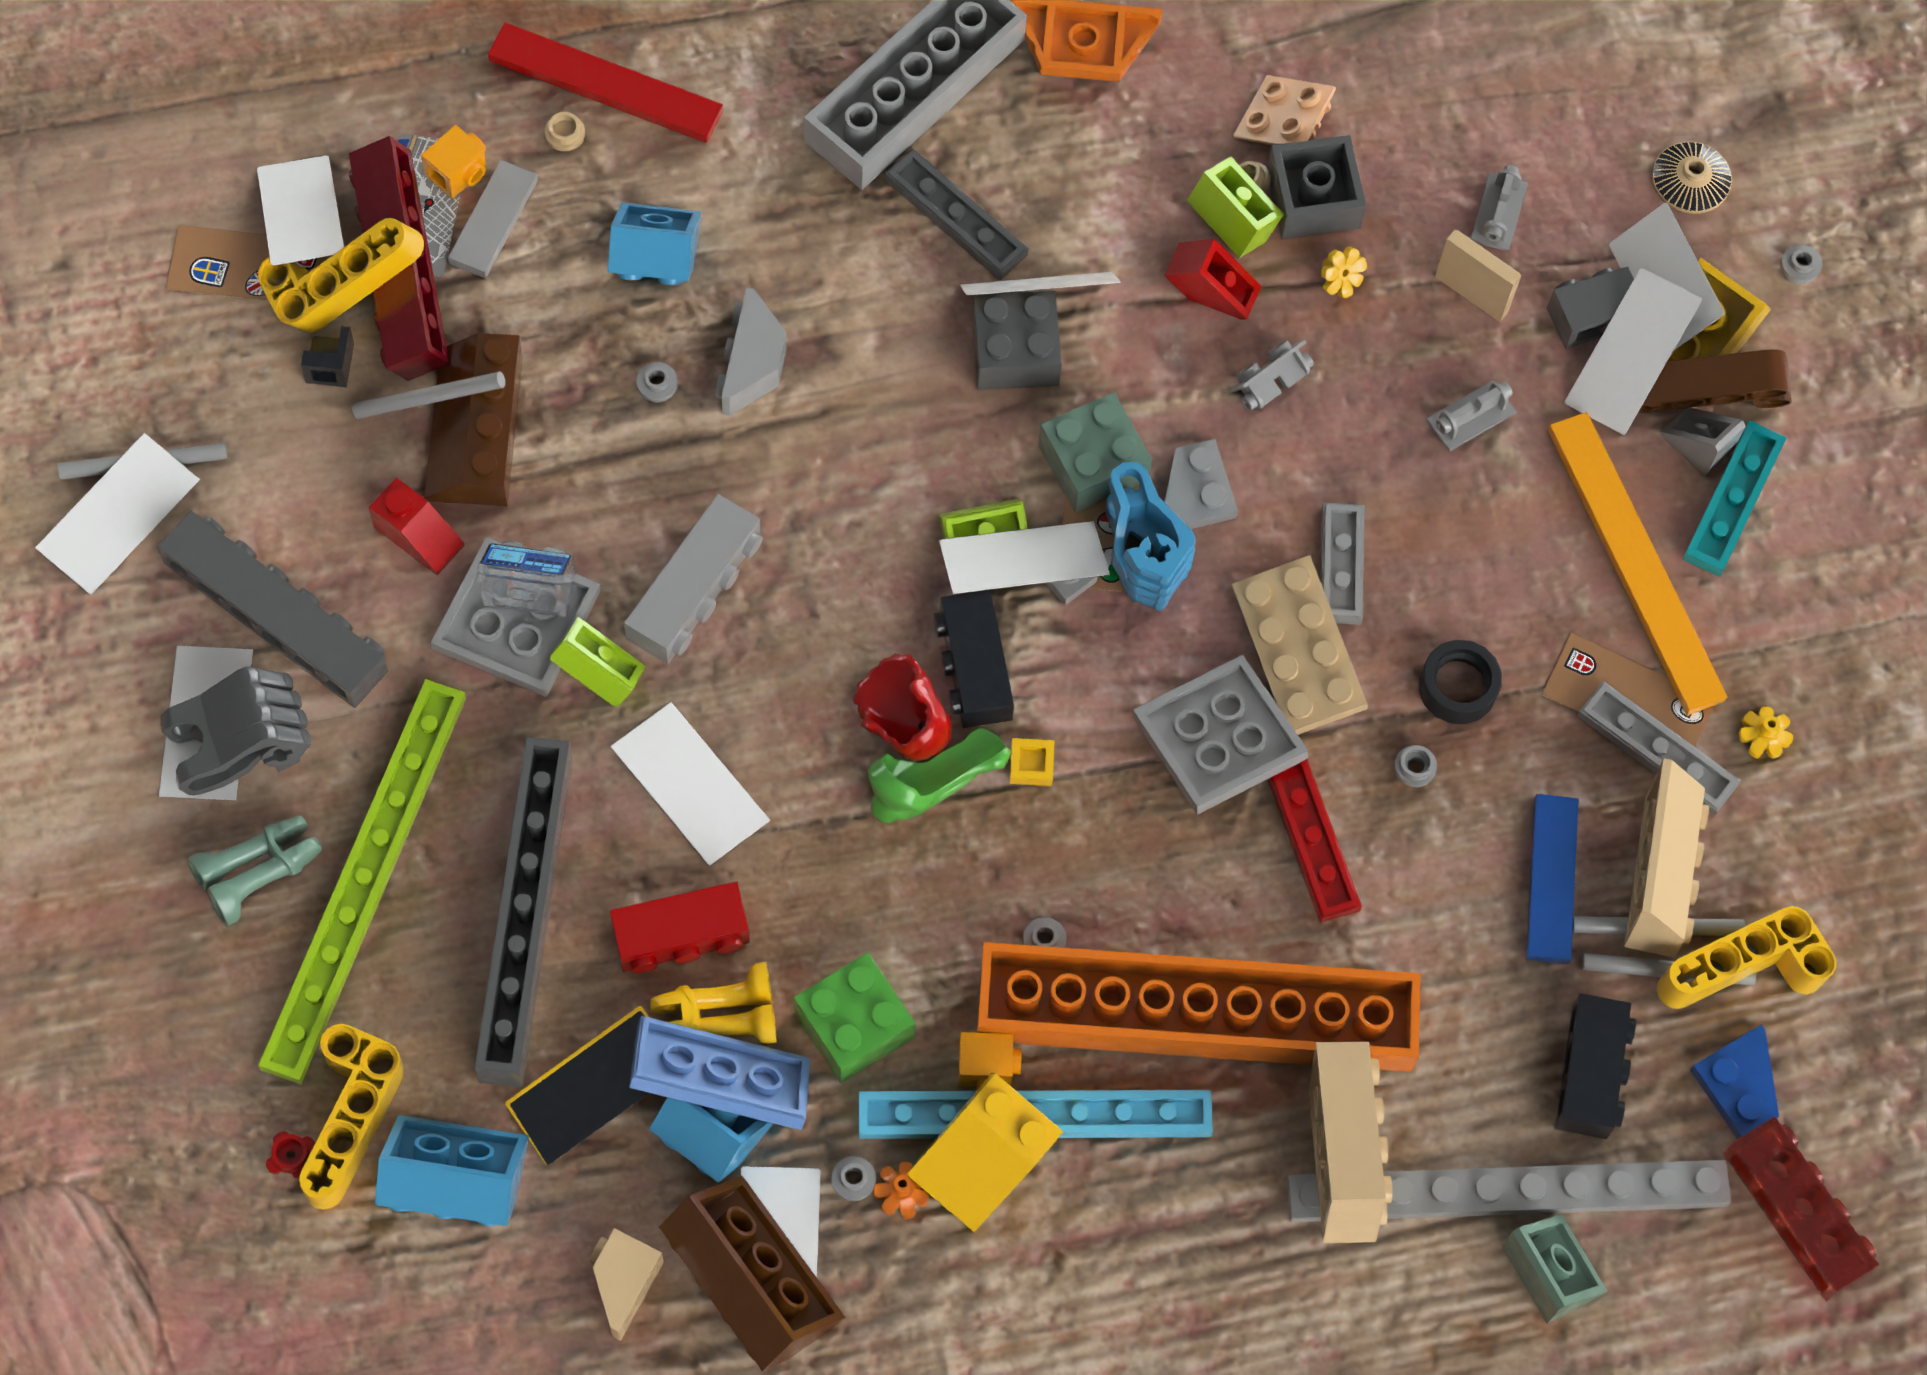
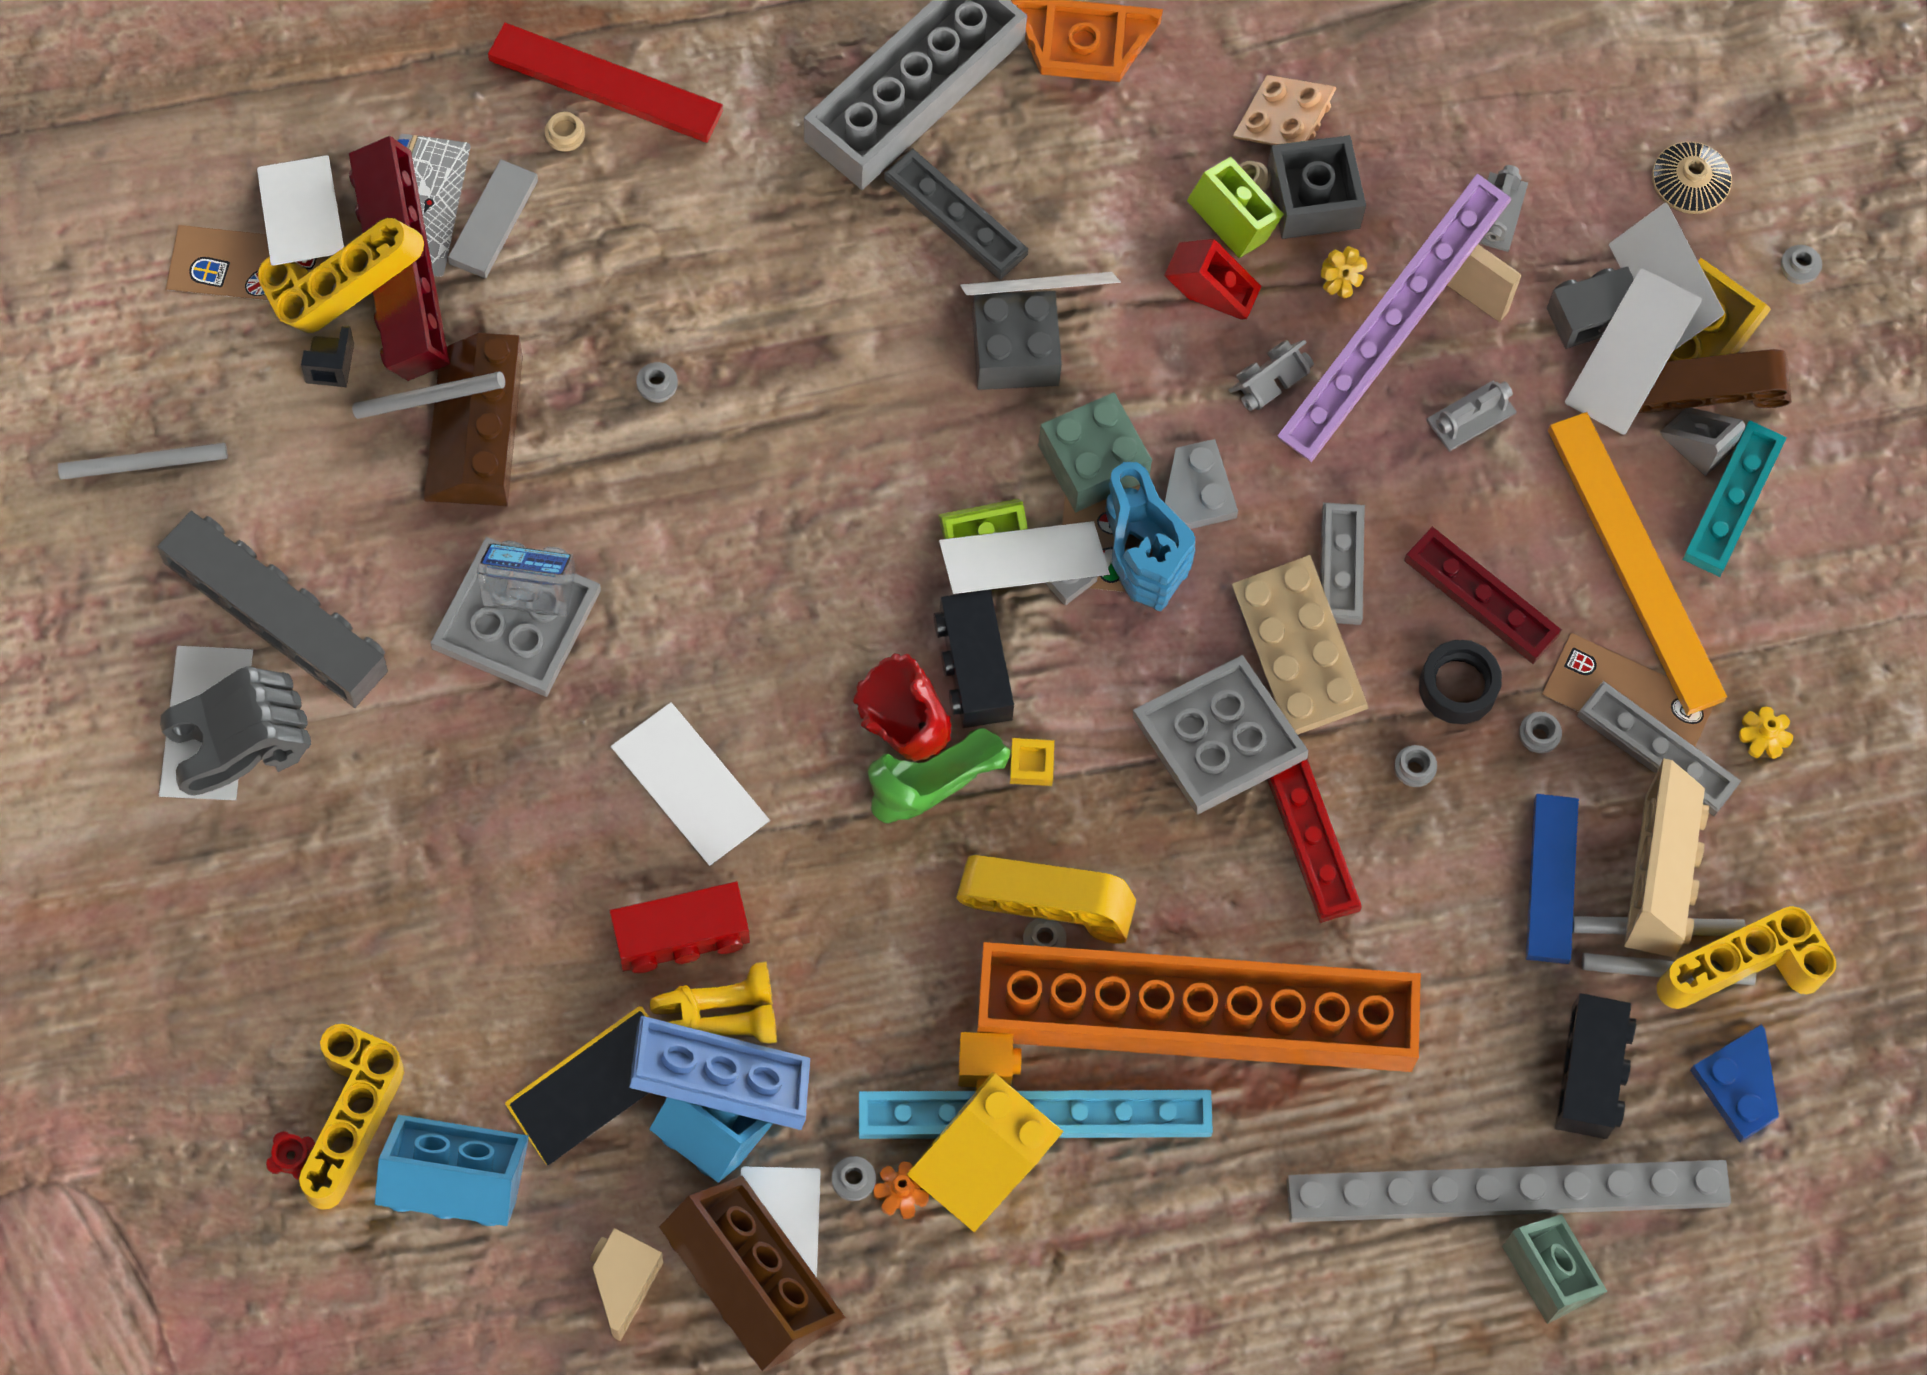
white sticker [35,433,200,595] -> none
sand green piece [186,815,322,927] -> none
lime plate [258,679,466,1085] -> none
red slope [369,477,465,575] -> none
light orange brick [421,125,487,200] -> none
dark grey brick [475,737,572,1088] -> none
lime slope [550,617,646,707] -> none
dark azure slope [608,202,702,285] -> none
light grey brick [624,494,763,664] -> none
light grey slope [715,288,787,416] -> none
bright green brick [794,952,915,1083] -> none
tan brick [1307,1042,1392,1243] -> none
clear red brick [1723,1116,1880,1302] -> none
none -> yellow beam [956,855,1136,944]
none -> lavender plate [1278,174,1511,462]
none -> dark red plate [1404,526,1562,664]
none -> light grey plate [1519,712,1562,754]

